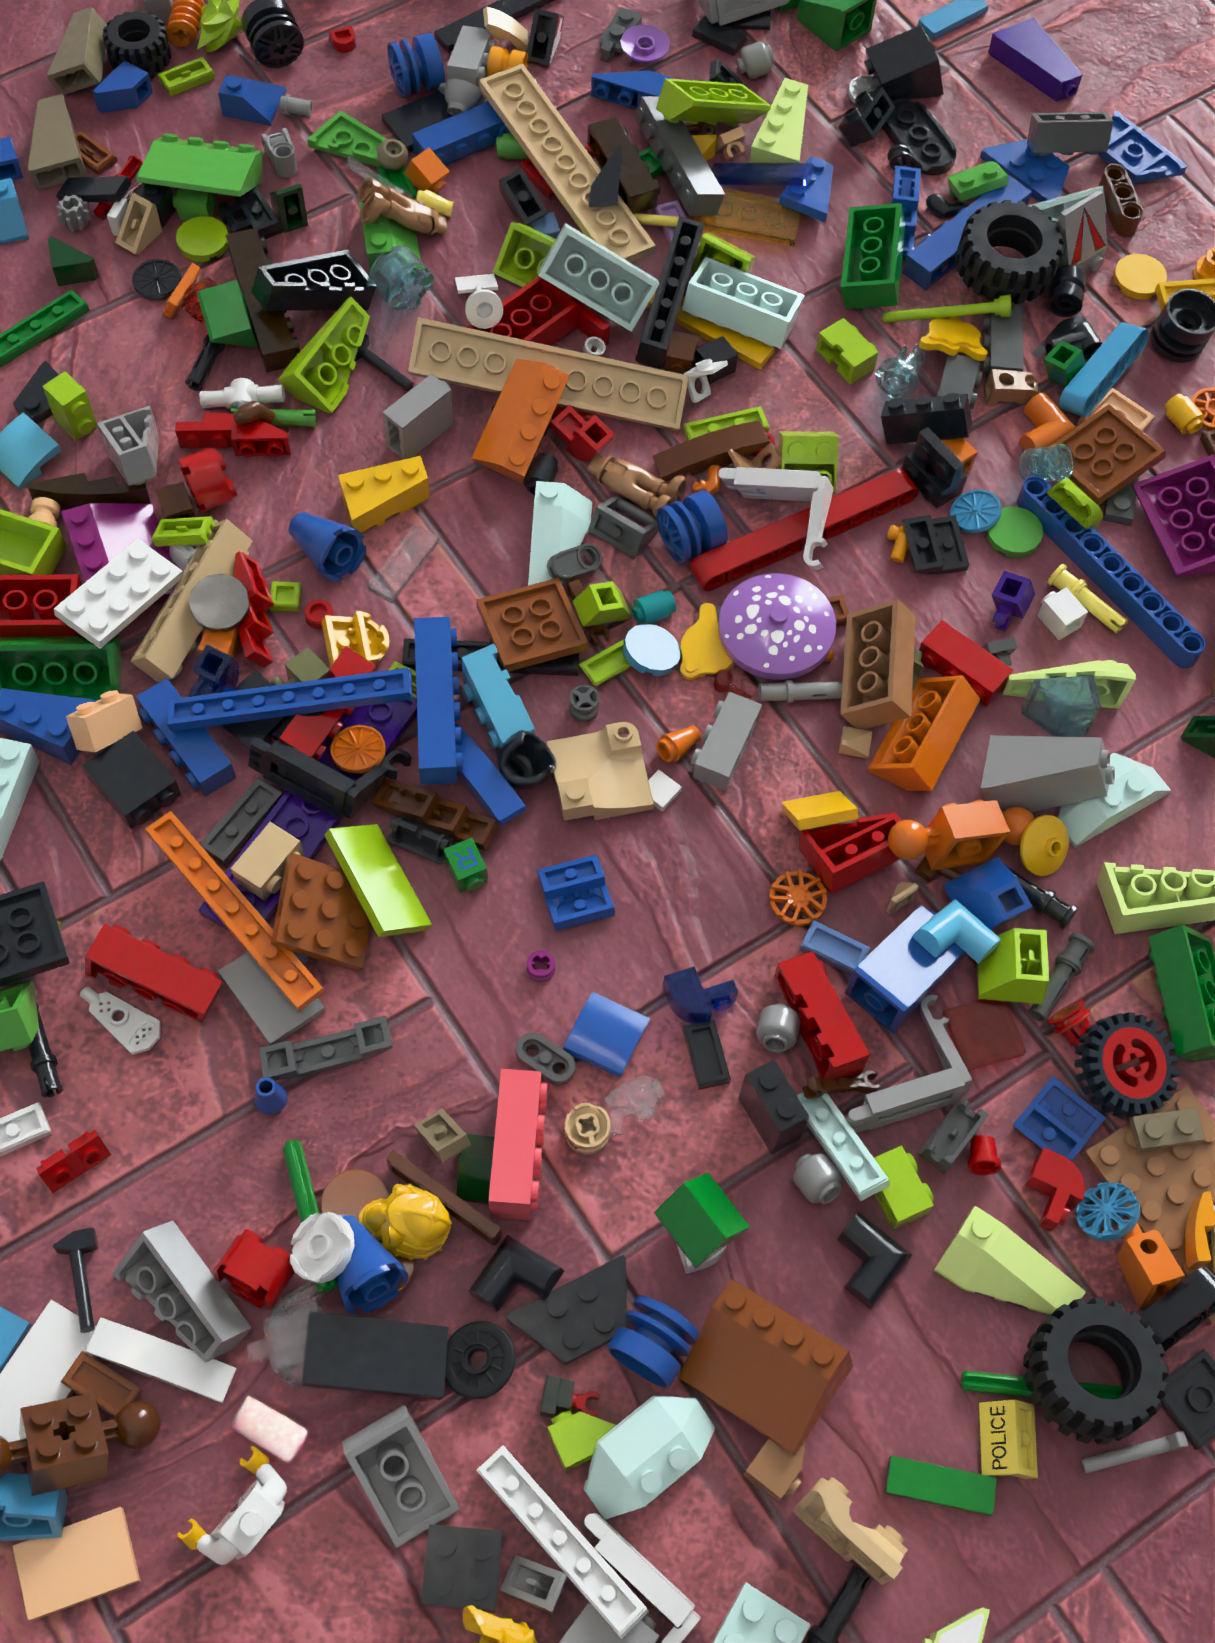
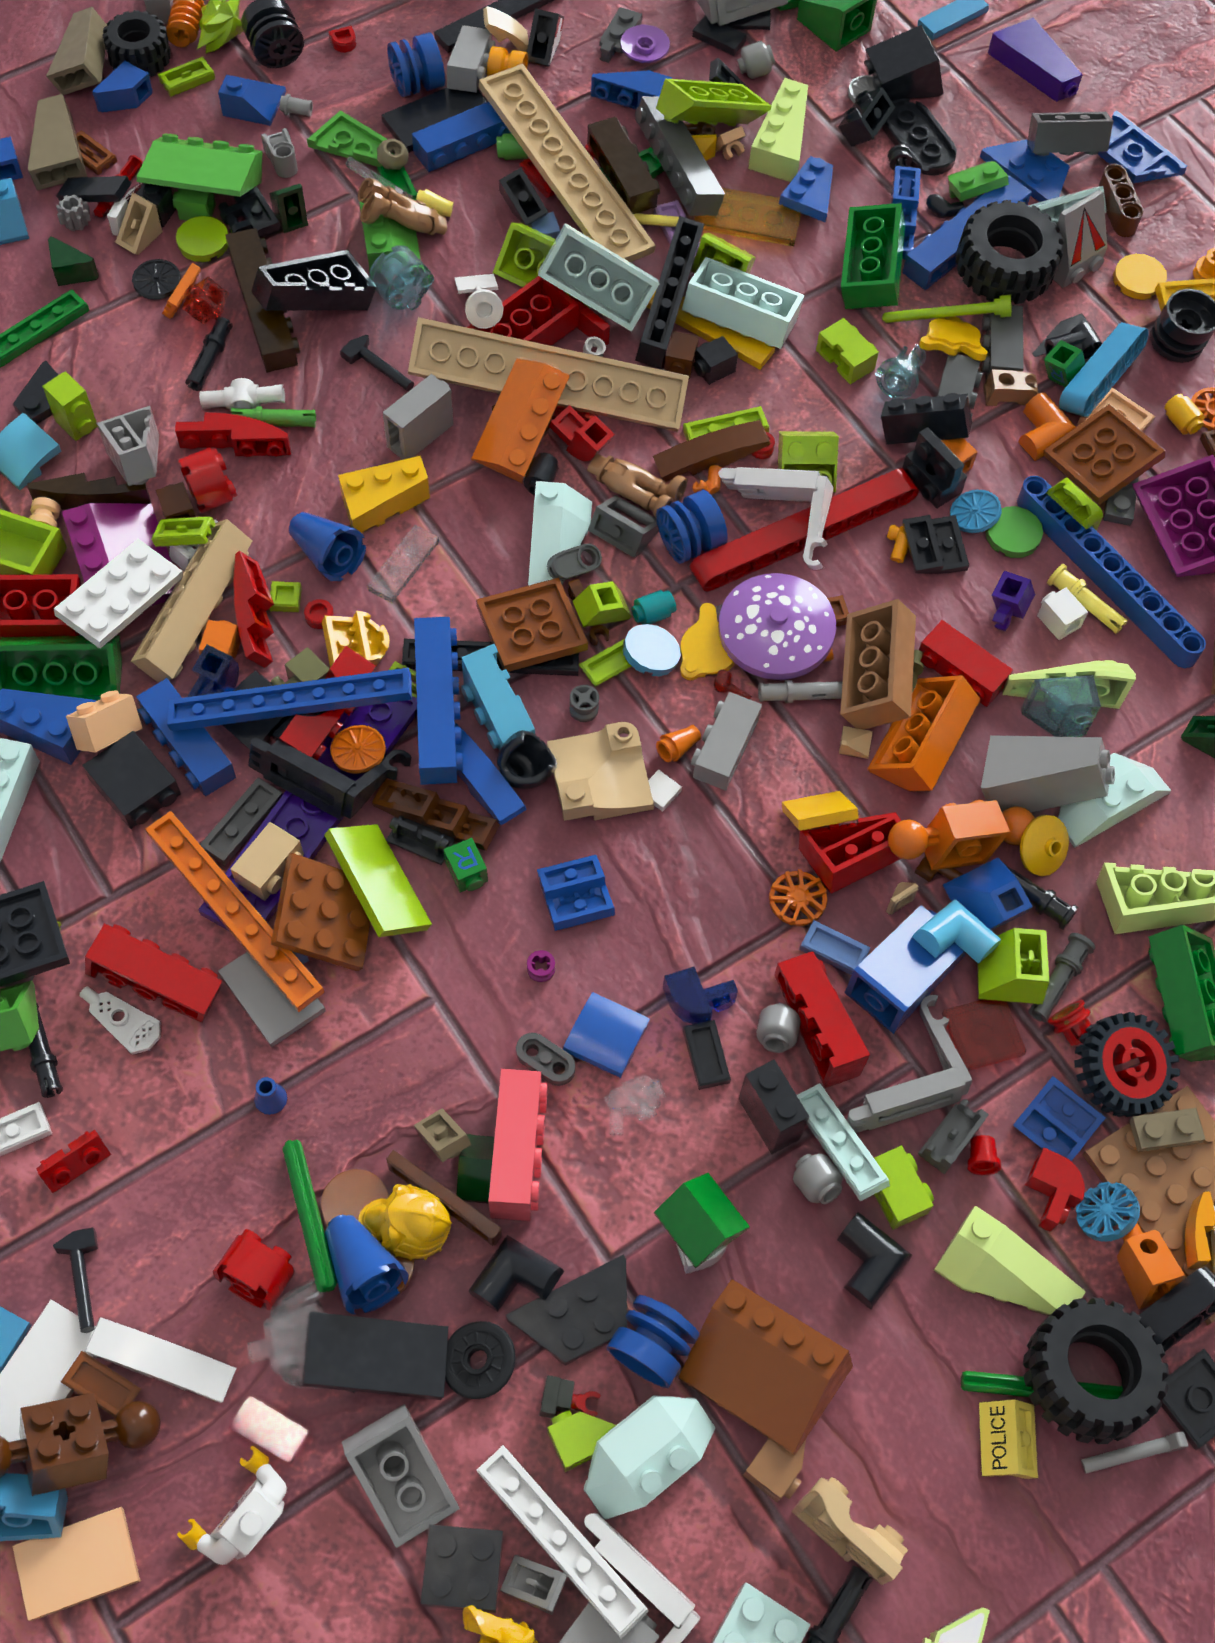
light grey wedge [112,1221,252,1362] -> none
tile [189,574,250,632] -> none
green slope [196,280,258,348] -> none
reddish brown arm [233,401,275,426] -> none
dark grey slope [258,1016,393,1080] -> none
lime wedge [278,297,370,414] -> none
white tile [289,1212,354,1284] -> none
orange brick [404,147,450,194] -> none
light grey piece [439,79,483,116] -> none
tan wheel [564,1103,611,1155] -> none
black sticker [589,146,623,207] -> none
white bracket [684,359,728,403] -> none
clear blue tile [711,163,813,186] -> none
medium nougat bracket [728,443,782,469] -> none
reddish brown piece [802,1070,882,1099] -> none
green tile [884,1455,997,1516] -> none
dark grey tile [982,637,1018,666] -> none
clear light blue wheel [1019,444,1073,482] -> none
black wheel [1048,265,1087,317] -> none

